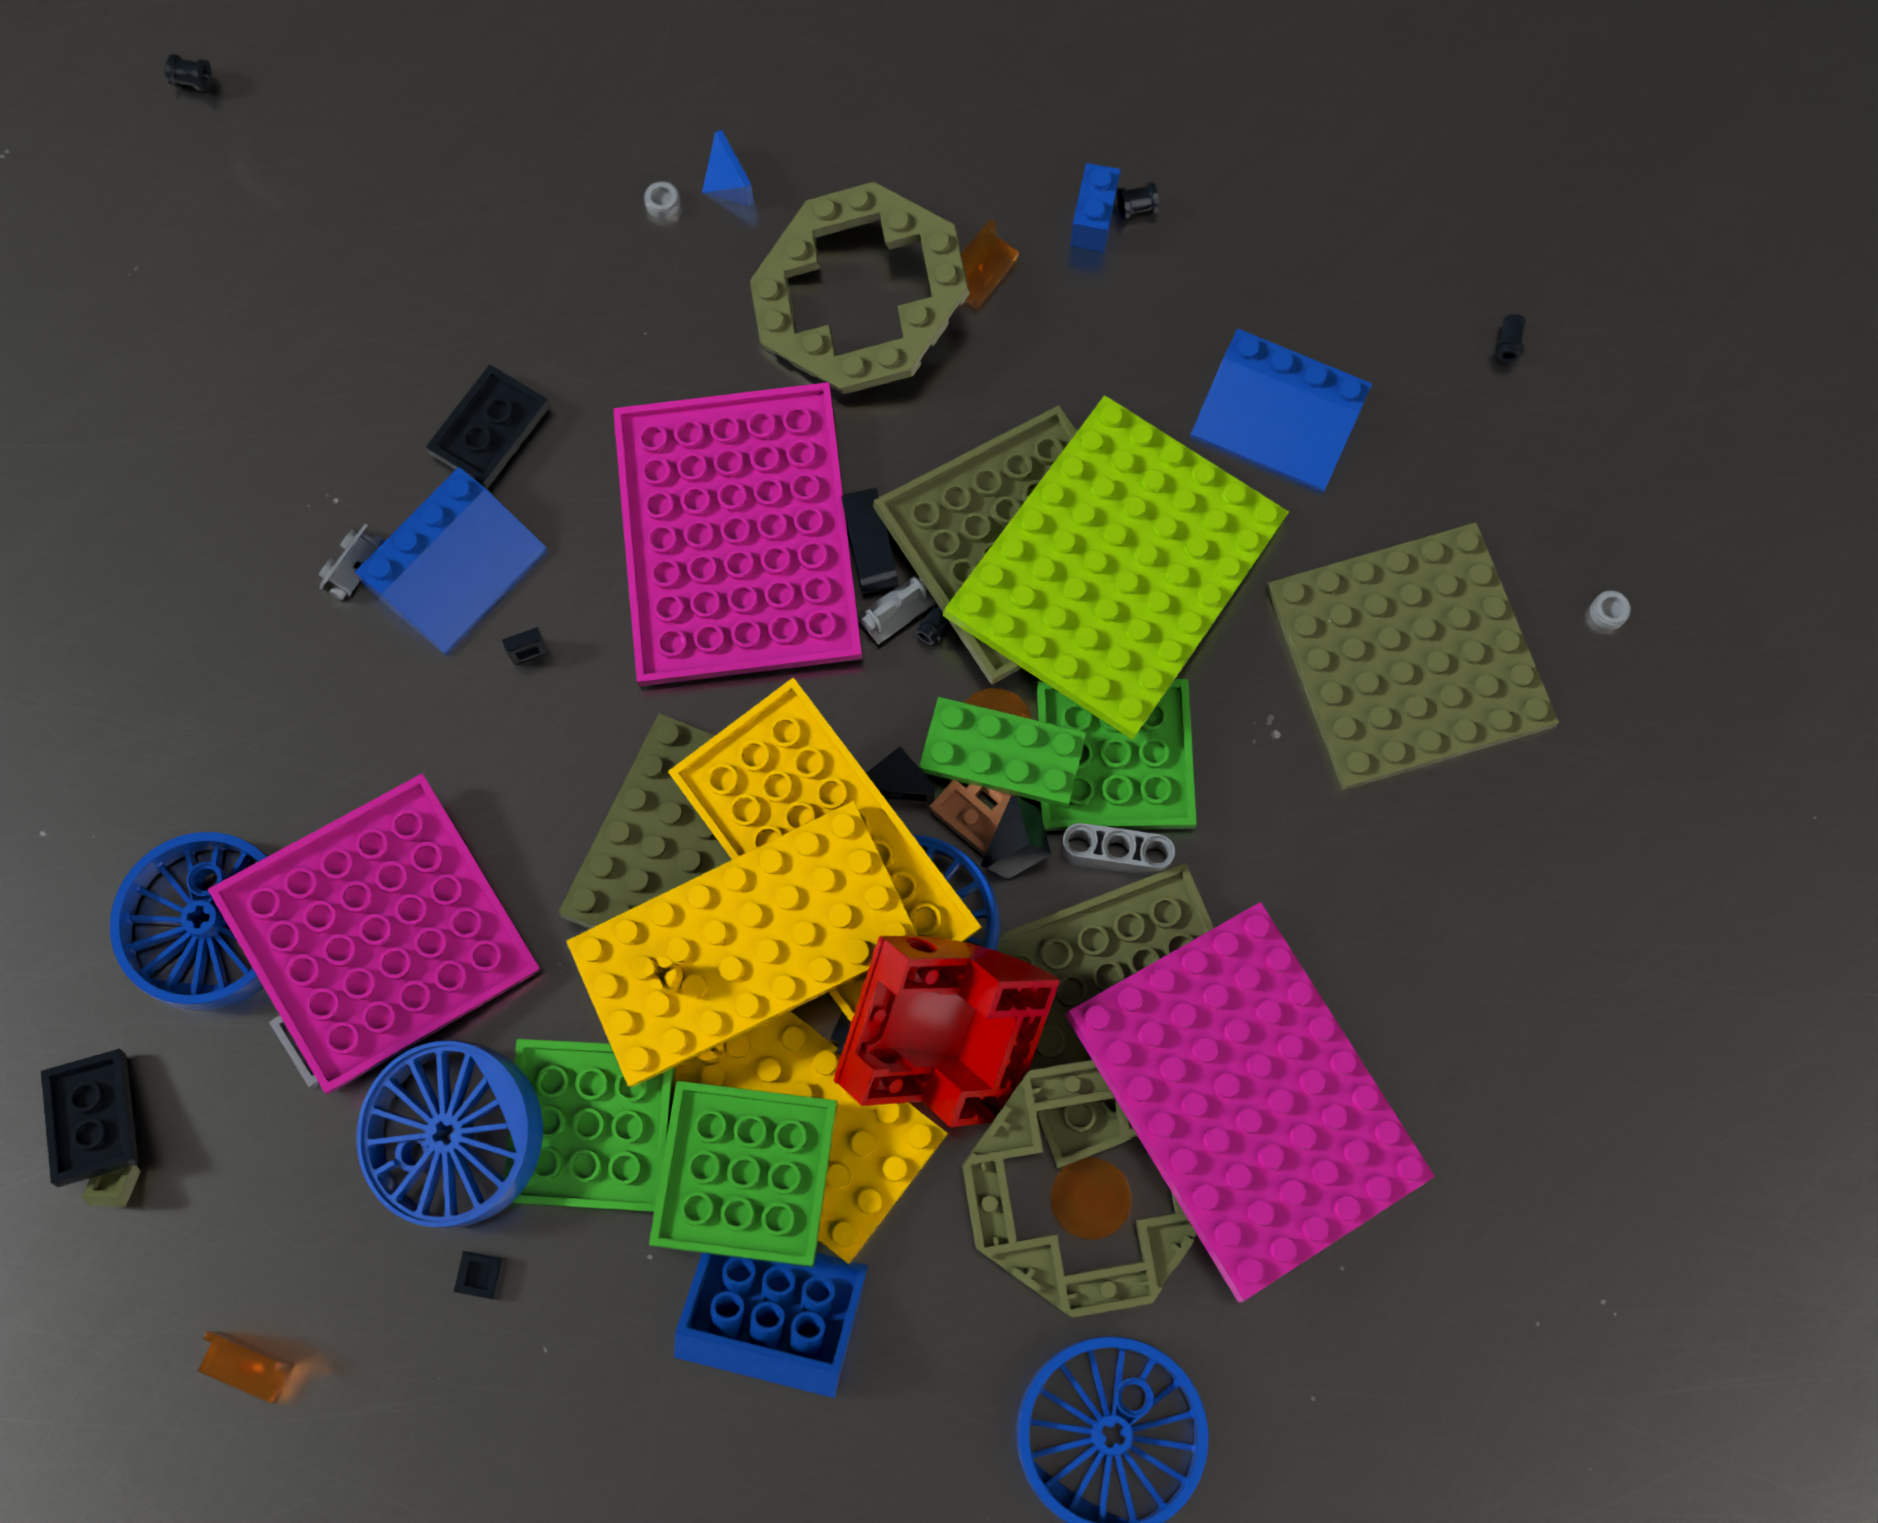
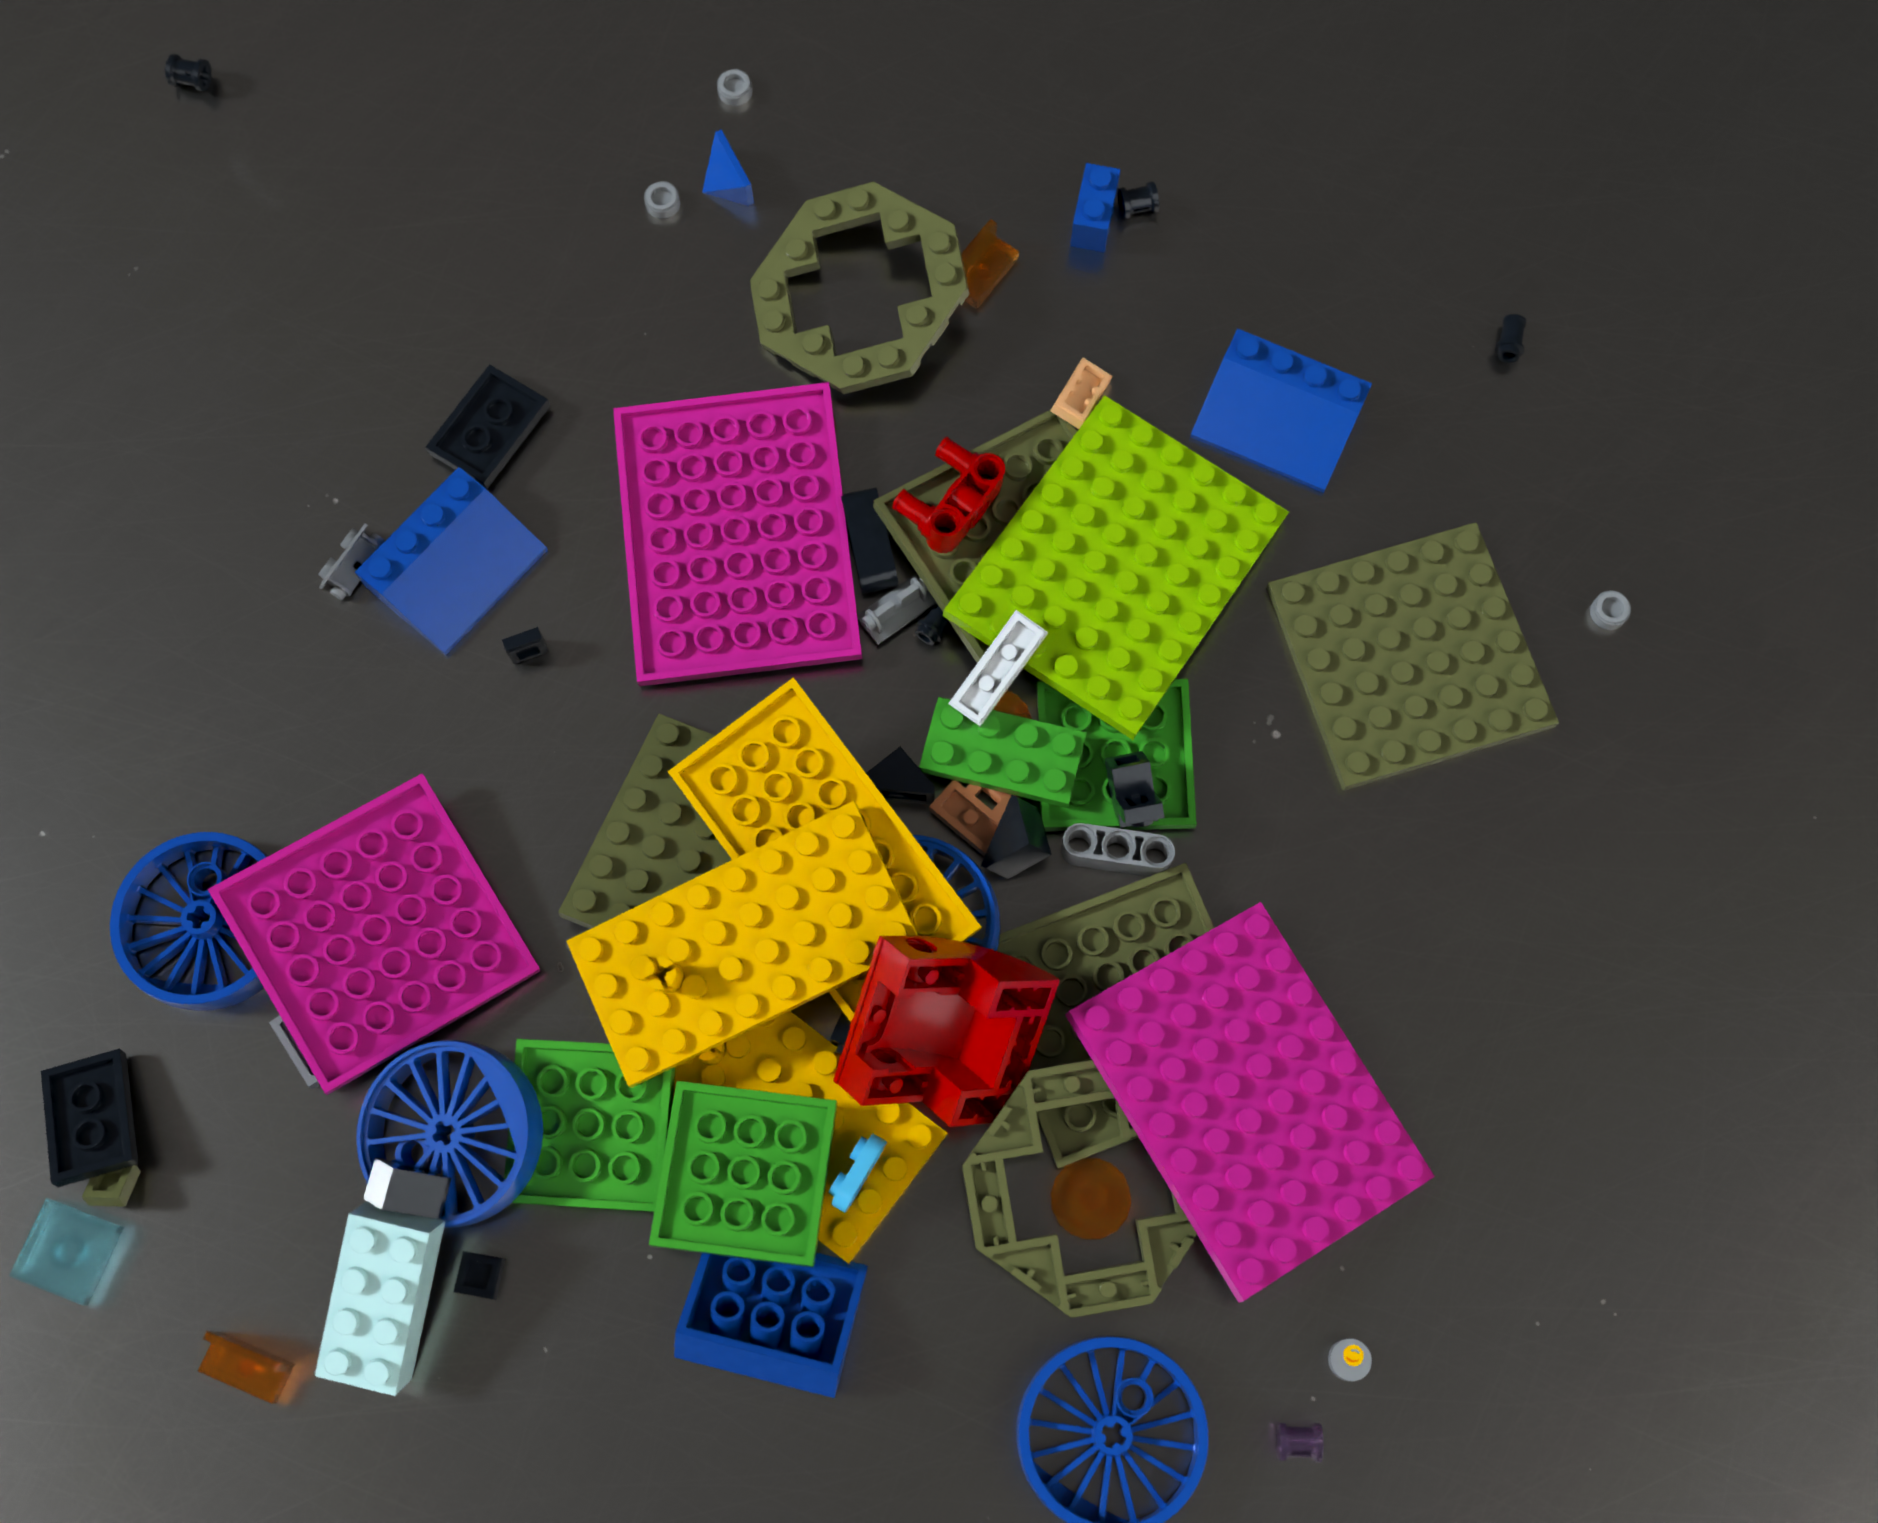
none -> clear light blue tile [9,1198,124,1305]
none -> light aqua brick [315,1201,445,1396]
none -> black slope [364,1158,452,1219]
none -> light grey tile [717,69,752,106]
none -> medium azure plate [828,1133,887,1213]
none -> red piece [892,436,1005,553]
none -> white tile [948,610,1048,727]
none -> light nougat plate [1050,358,1113,429]
none -> brick [1105,751,1165,828]
none -> clear purple bush [1276,1423,1324,1463]
none -> light grey tile [1328,1338,1372,1381]

